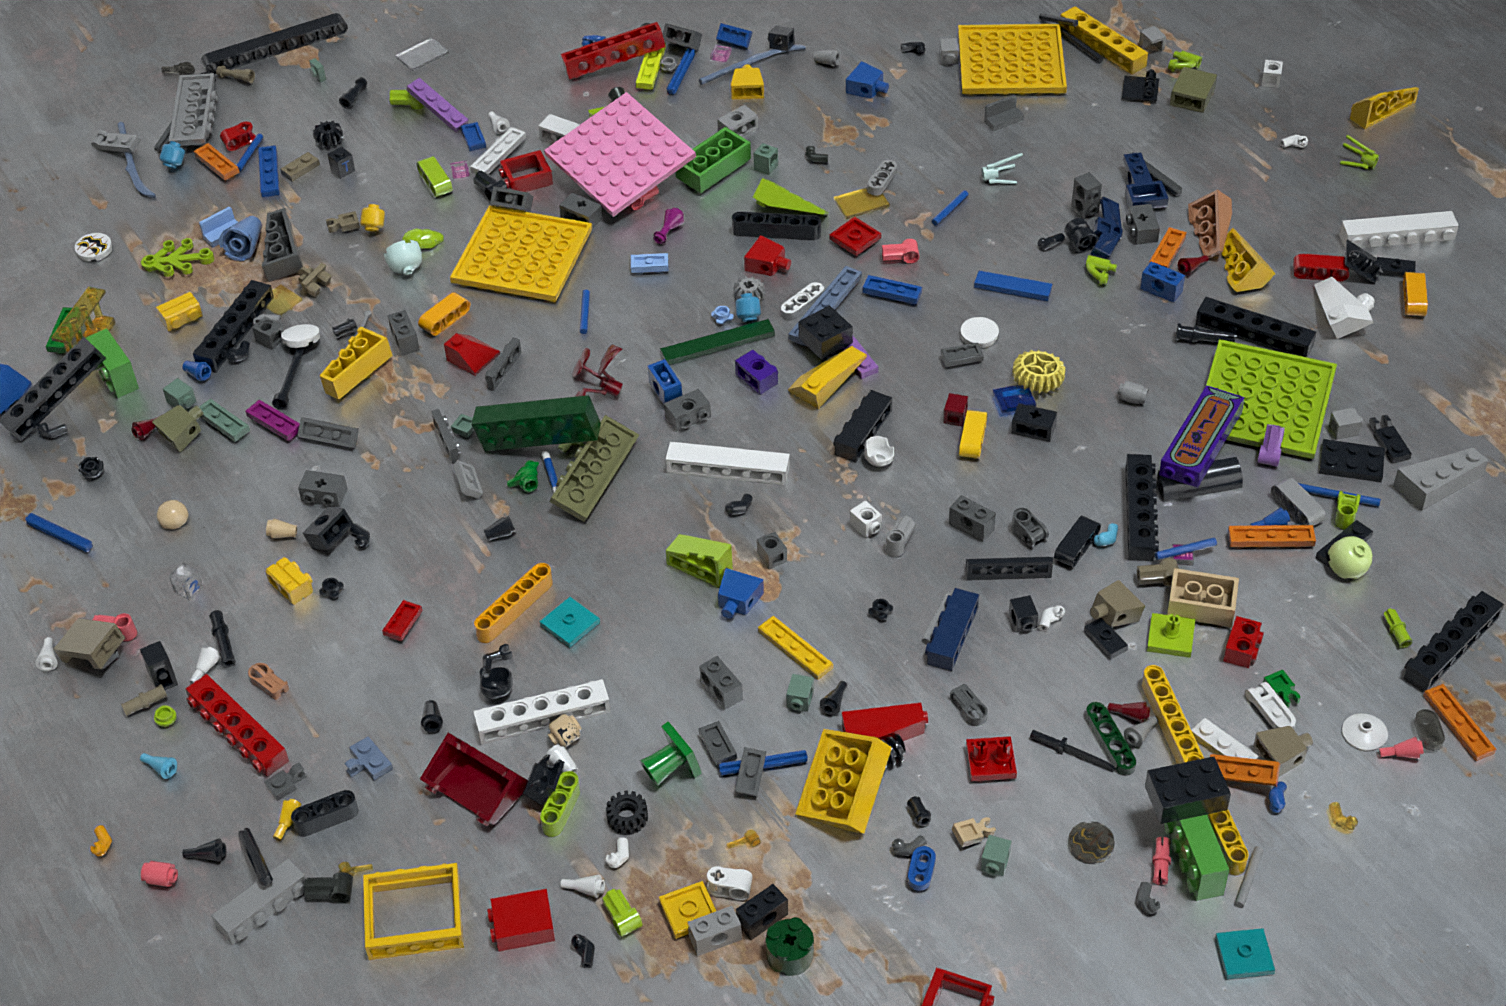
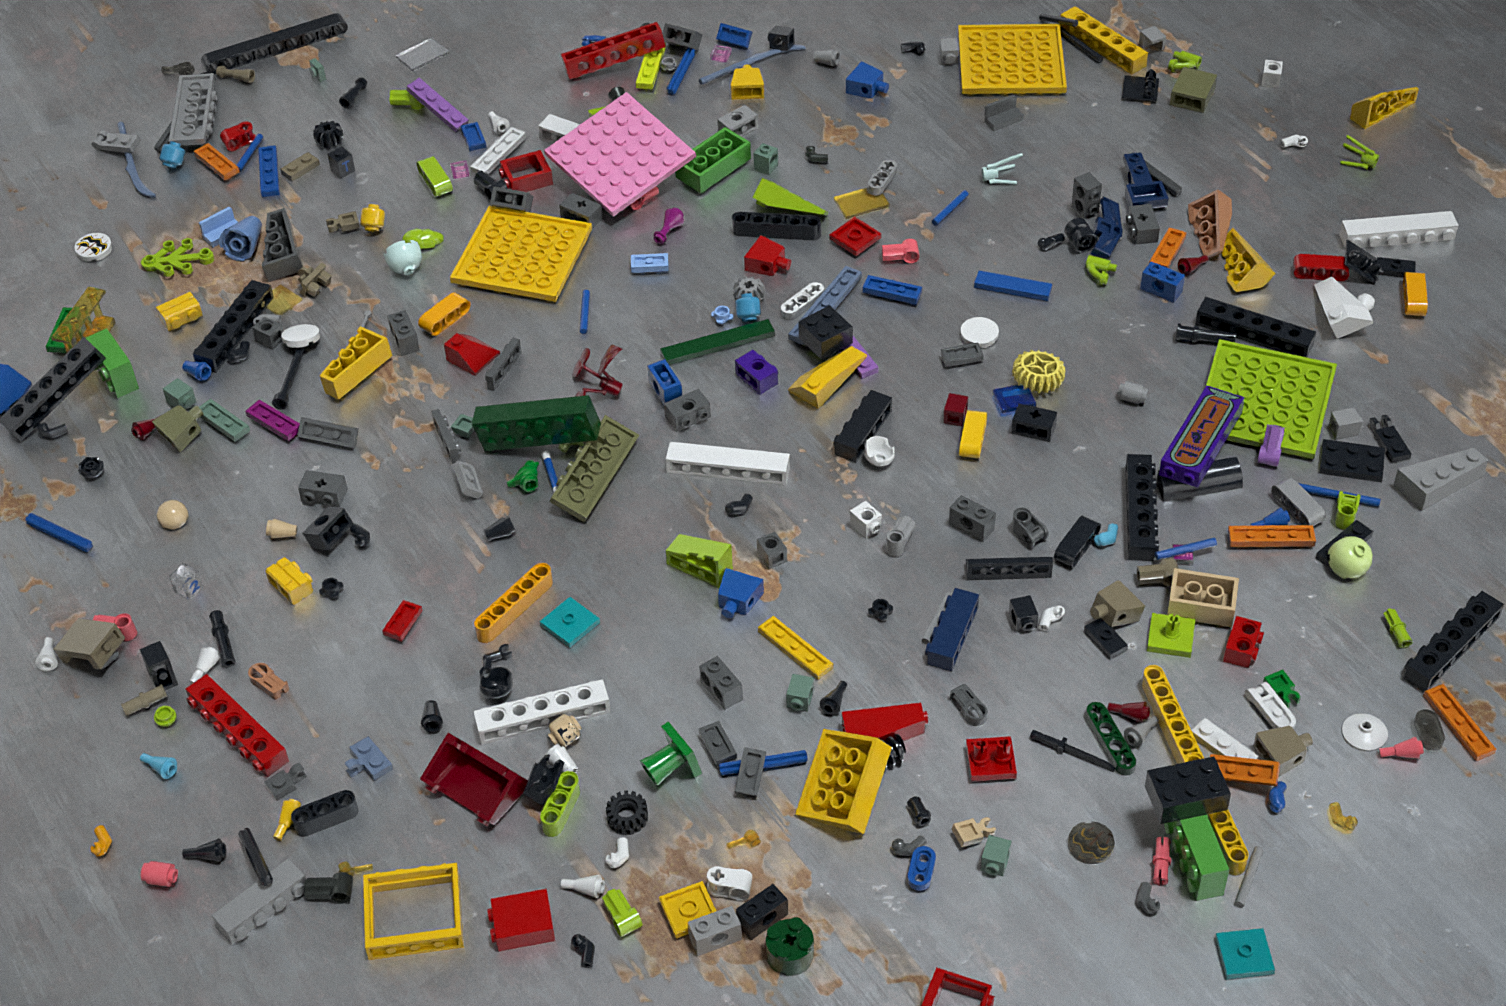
black pin [332,318,358,339] -> none

